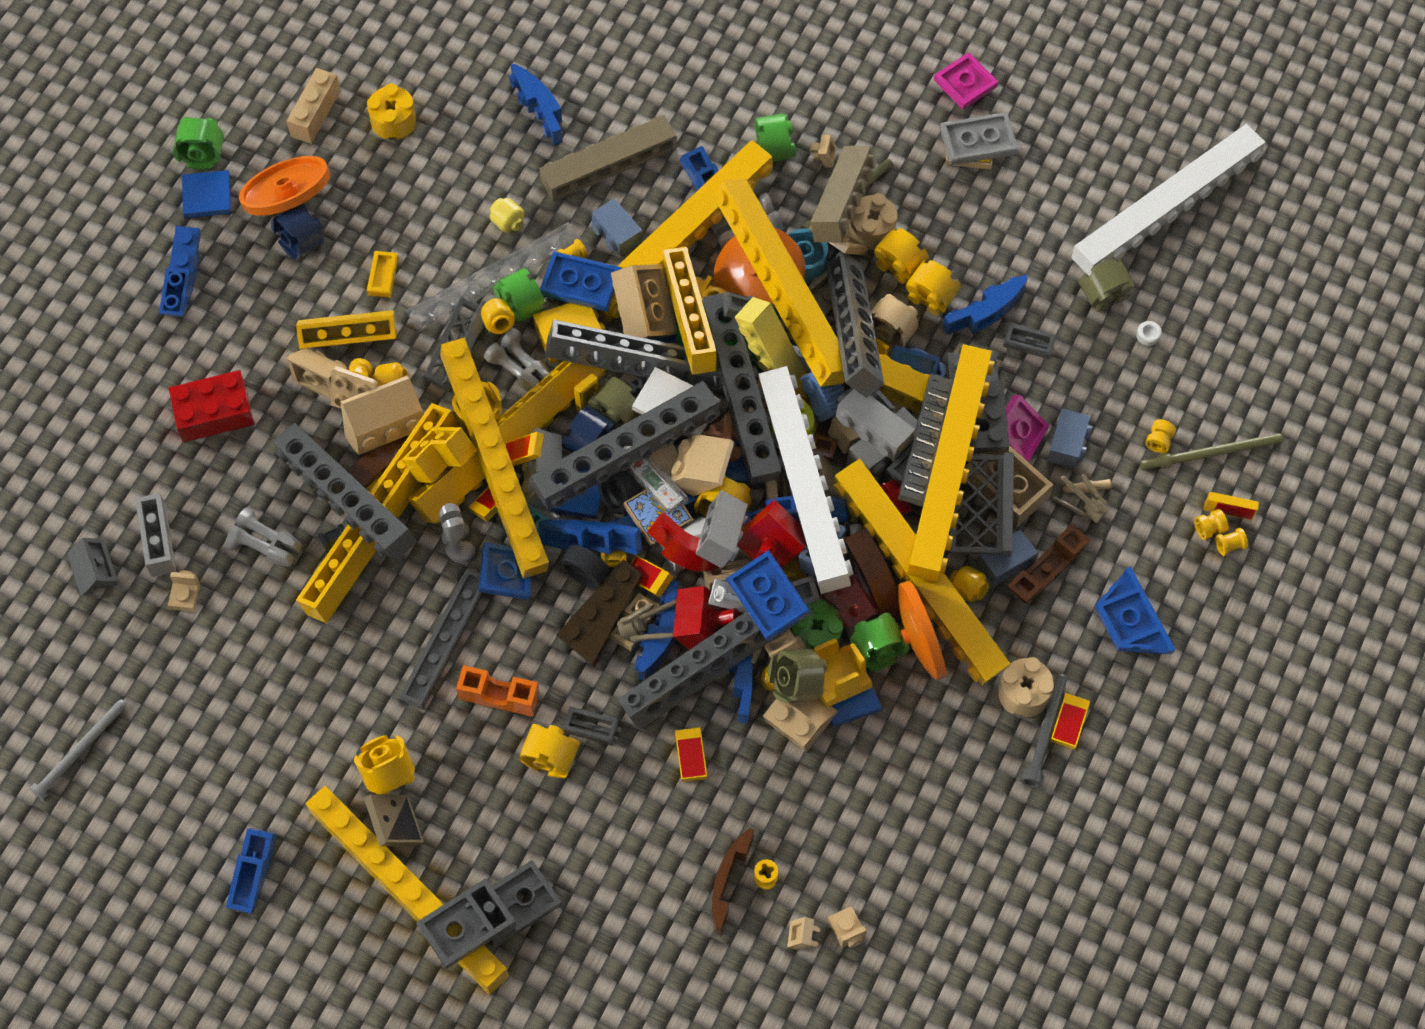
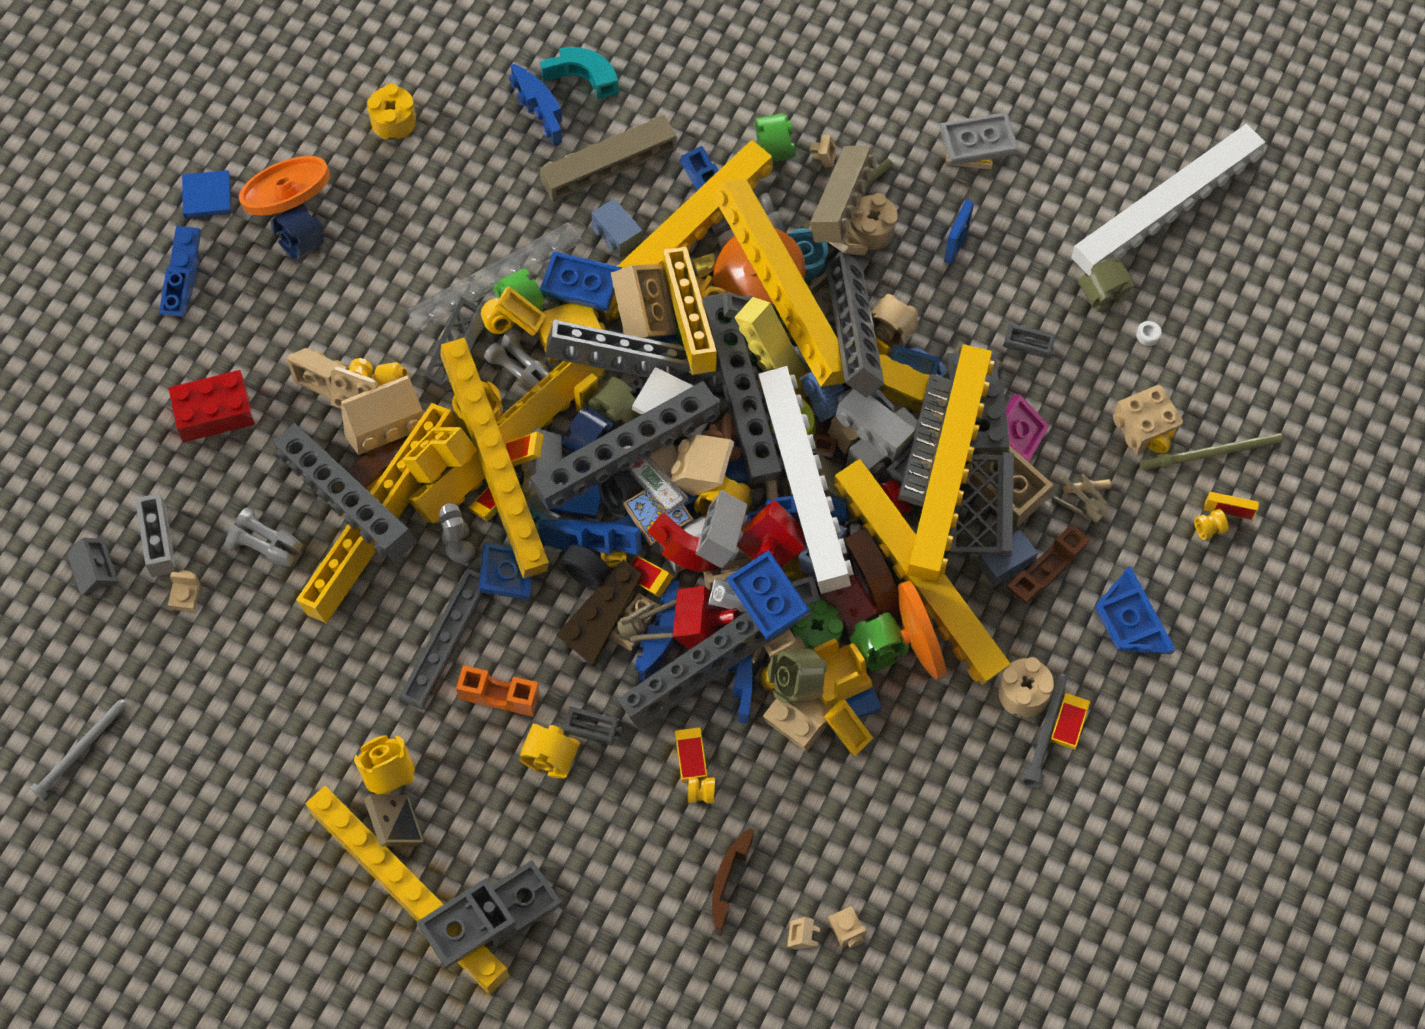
bright green brick [173,117,224,170] -> none
blue slope [226,828,278,913] -> none
tan brick [286,68,341,144] -> none
yellow brick [296,310,397,349] -> none
black bush [318,523,344,554] -> none
yellow tile [367,251,399,298] -> none
light yellow head [490,198,525,233] -> none
yellow bush [557,239,588,259] -> none
yellow bush [754,859,778,890] -> none
yellow brick [874,228,929,284] -> none
yellow brick [906,260,961,316] -> none
dark pink plate [934,52,998,110] -> none
blue slope [943,274,1028,335] -> none
yellow head [949,566,989,603] -> none
sand blue brick [1047,408,1092,469] -> none
yellow bush [1215,528,1248,556] -> none
none -> yellow tile [495,286,547,336]
none -> teal arch [540,47,619,99]
none -> yellow wheel [688,777,715,804]
none -> light yellow tile [691,253,716,278]
none -> yellow tile [823,699,873,756]
none -> blue tile [944,200,974,264]
none -> tan bracket [1113,385,1183,454]

